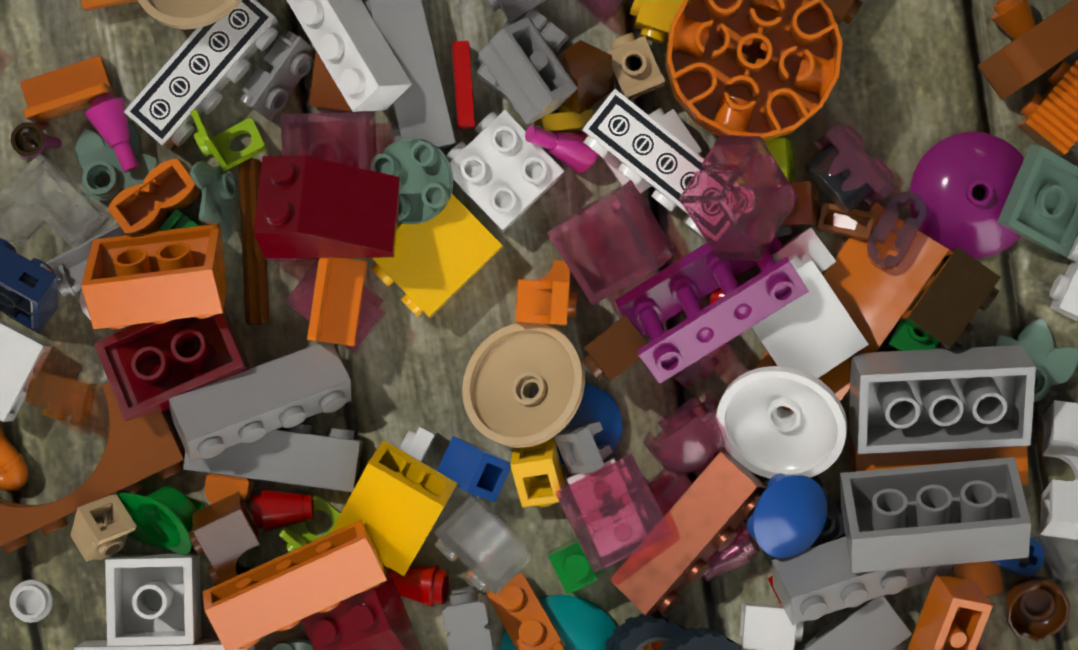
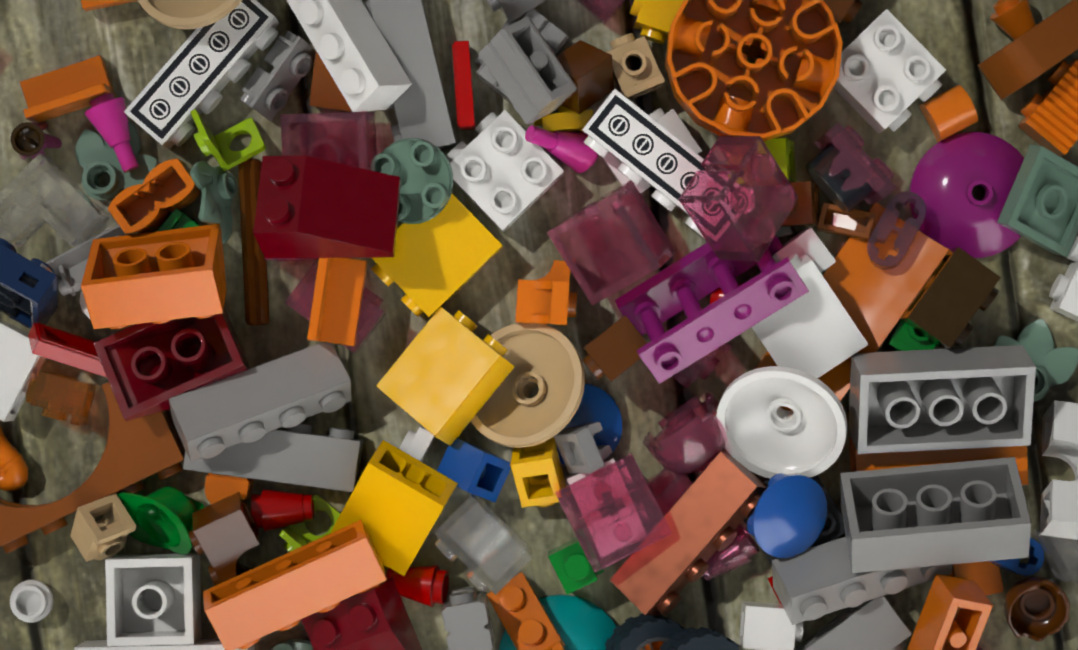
none -> red tile [28,322,107,378]
none -> yellow brick [376,306,515,446]
none -> white brick [833,9,946,134]
none -> orange brick [919,84,978,142]

